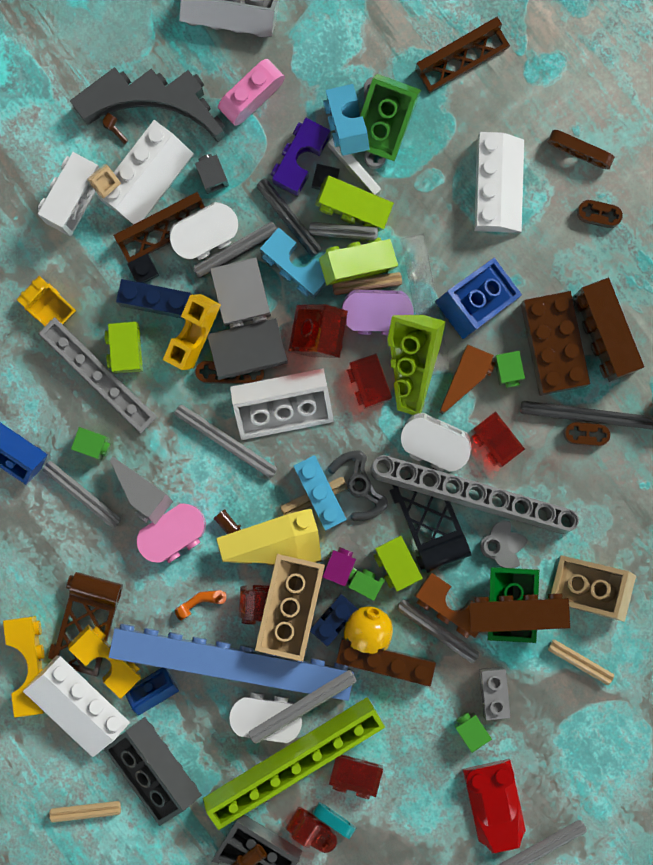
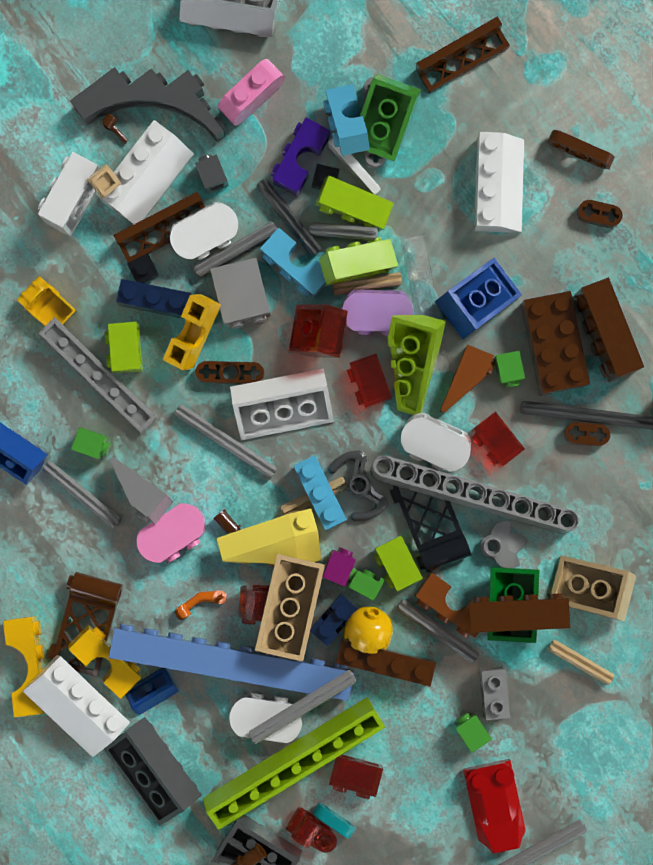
tan axle [49,801,121,823] -> none
dark grey tile [207,318,288,380] -> none

